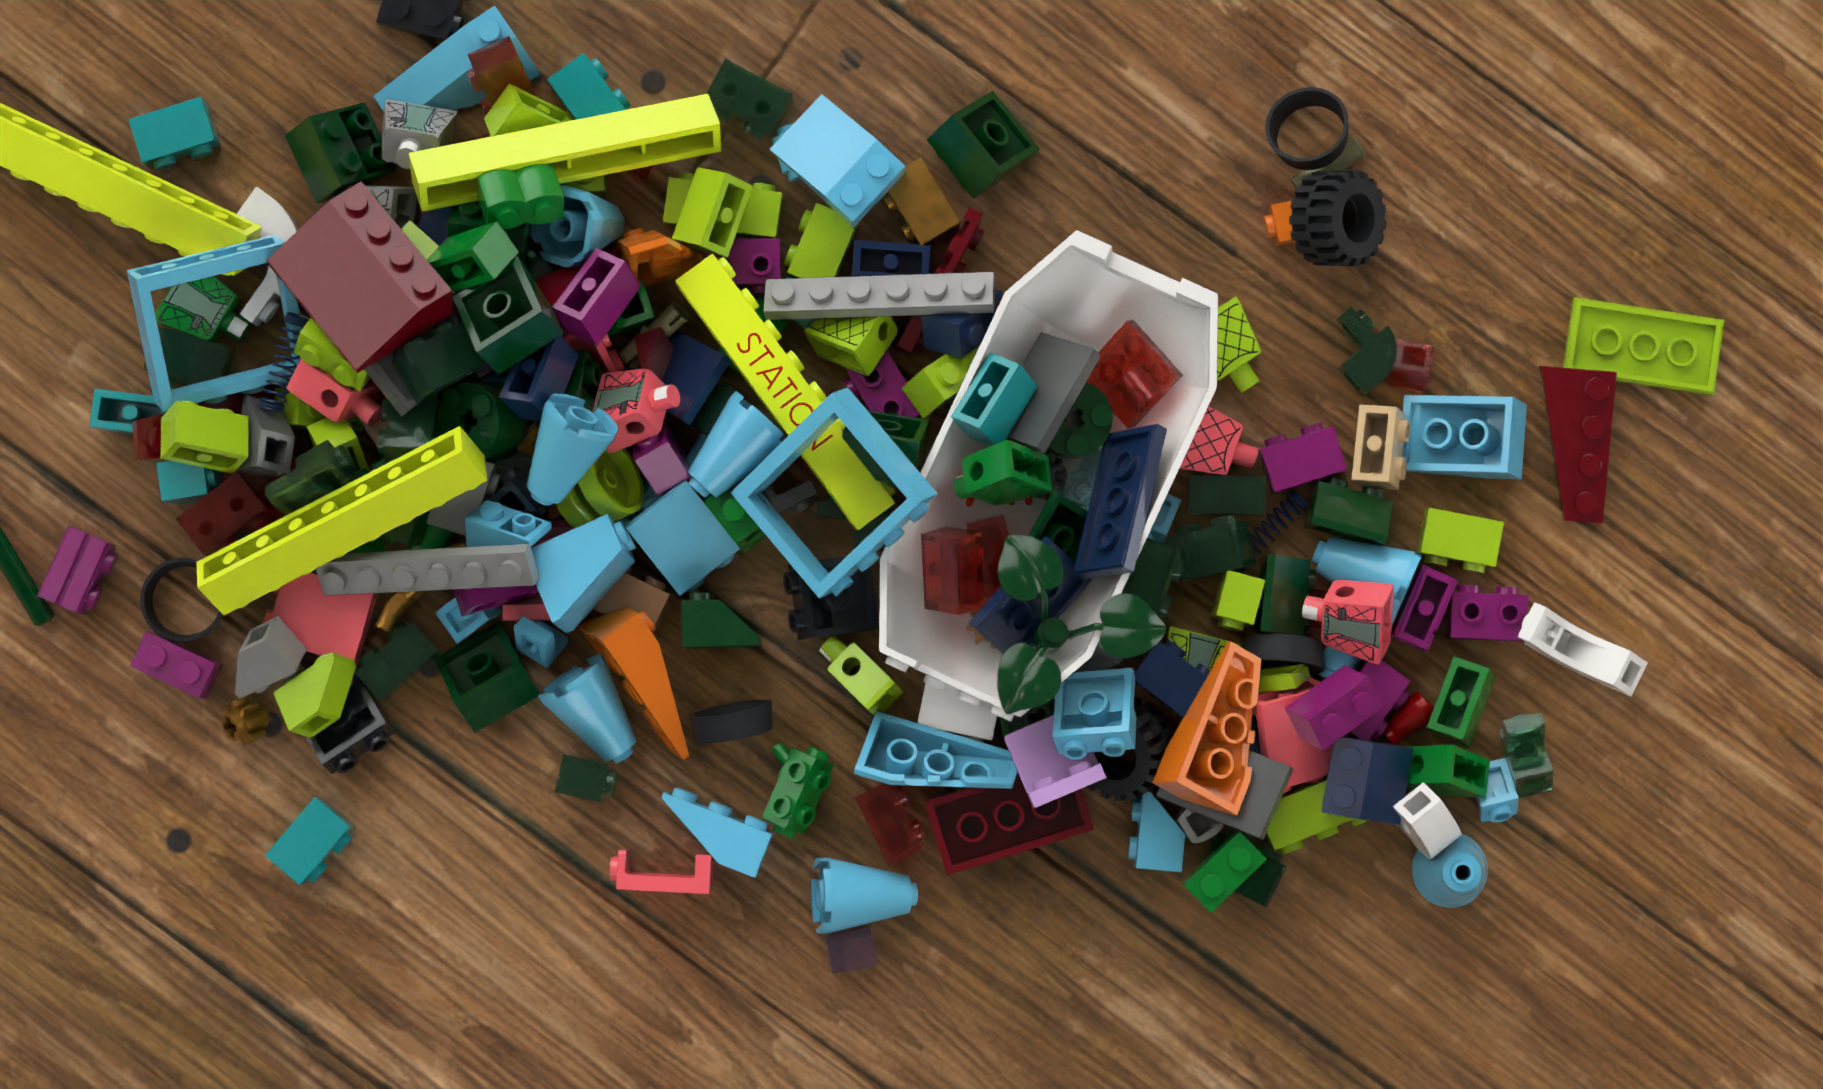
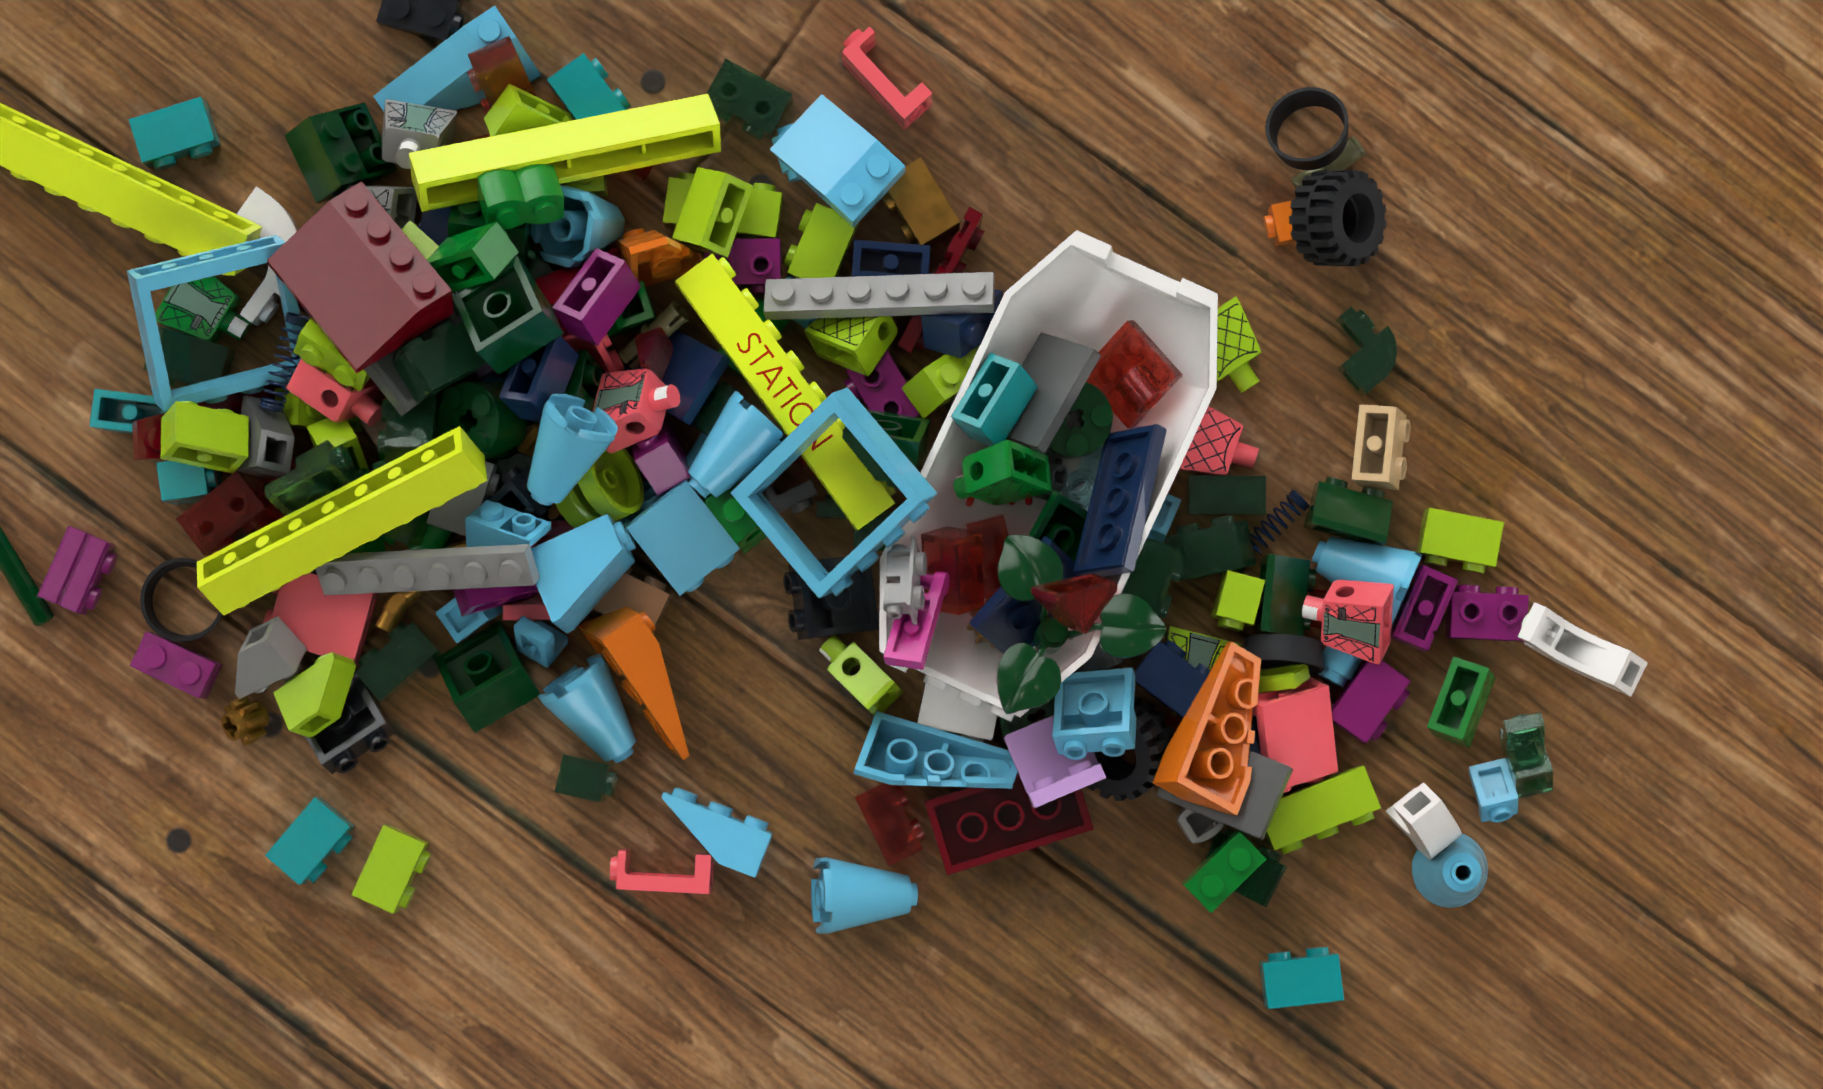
dark green slope [681,593,762,649] -> none
black tyre [689,699,773,743] -> none
green brick [762,742,835,839] -> none
panel [825,926,877,973] -> none
dark green slope [927,91,1040,199] -> none
medium azure slope [1128,792,1185,872] -> none
magenta brick [1258,422,1347,495] -> none
magenta brick [1285,665,1383,751] -> none
dark blue slope [1321,736,1413,825] -> none
red cone [1383,690,1434,745] -> none
clear red slope [1388,339,1434,392] -> none
medium azure slope [1402,395,1527,479] -> none
green torso [1407,745,1490,798] -> none
dark red wing [1539,366,1617,524] -> none
lime tile [1563,297,1724,396] -> none
none -> lime brick [351,824,431,914]
none -> coral panel [842,27,932,130]
none -> light grey hinge [883,537,927,625]
none -> dark pink plate [883,571,950,670]
none -> clear red slope [1031,574,1117,634]
none -> teal brick [1259,946,1344,1009]

